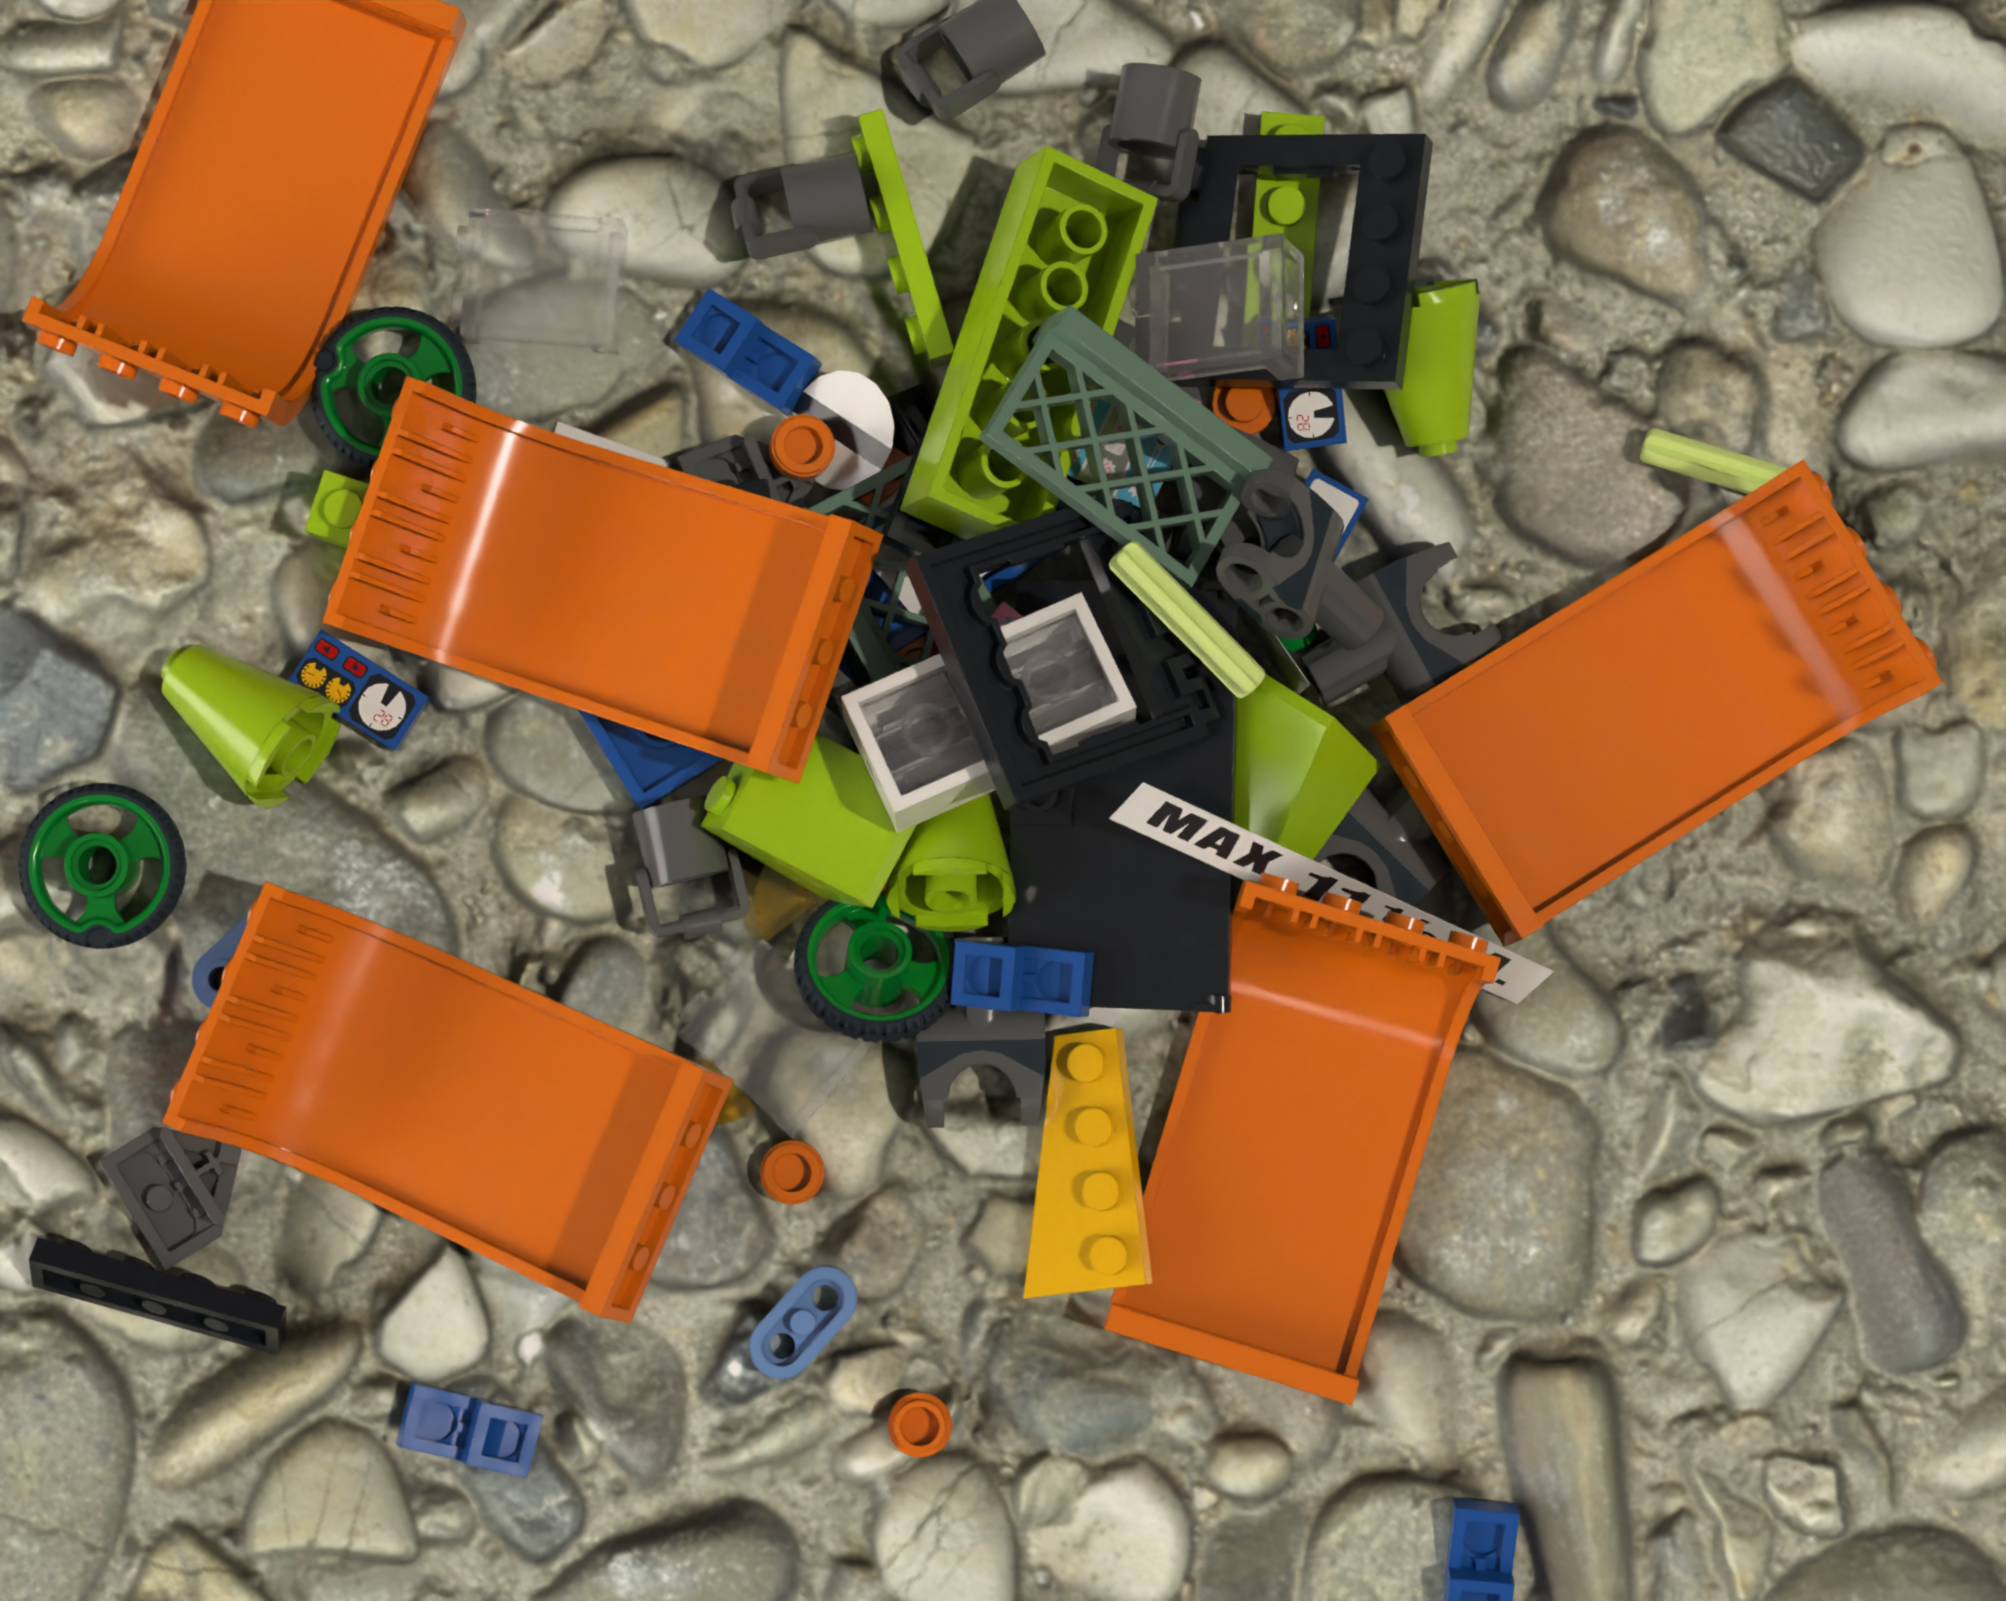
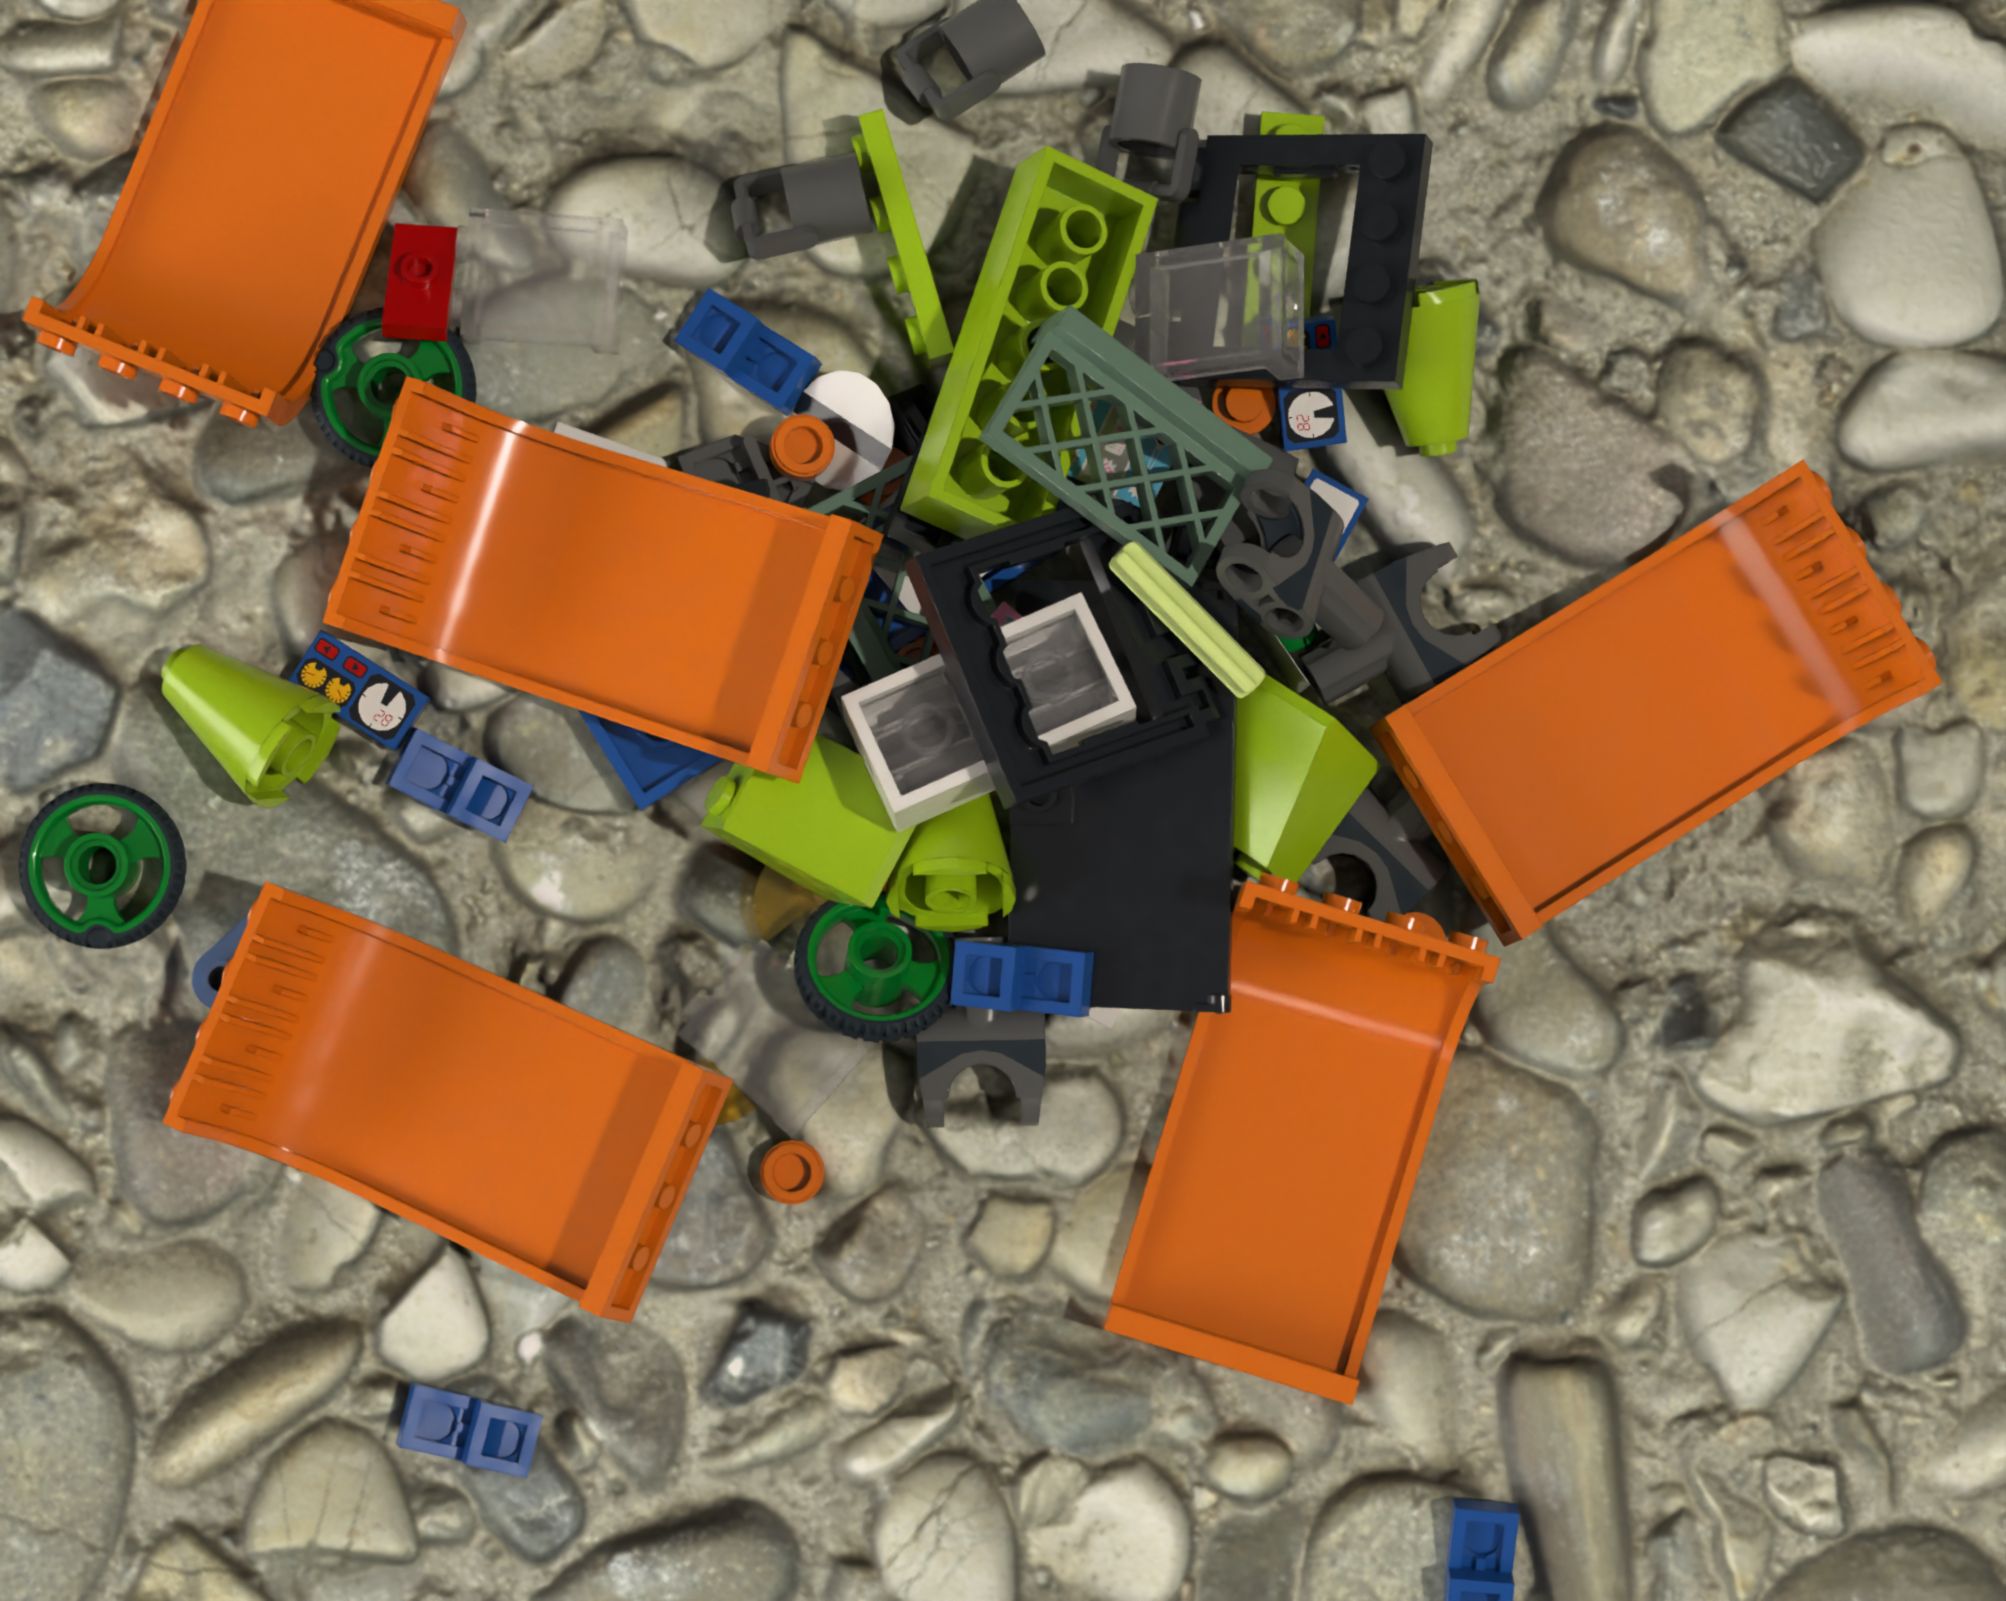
black plate [29,1237,287,1355] -> none
dark grey slope [98,1127,242,1271] -> none
lime brick [304,470,369,549] -> none
dark grey piece [632,795,750,940] -> none
medium blue plate [749,1265,858,1379] -> none
orange plate [888,1392,952,1457] -> none
yellow wing [1023,1028,1153,1299] -> none
white sticker [1109,782,1554,1004] -> none
yellowish green axle [1640,428,1827,494] -> none
none -> red plate [382,223,459,342]
none -> blue slope [385,727,534,843]

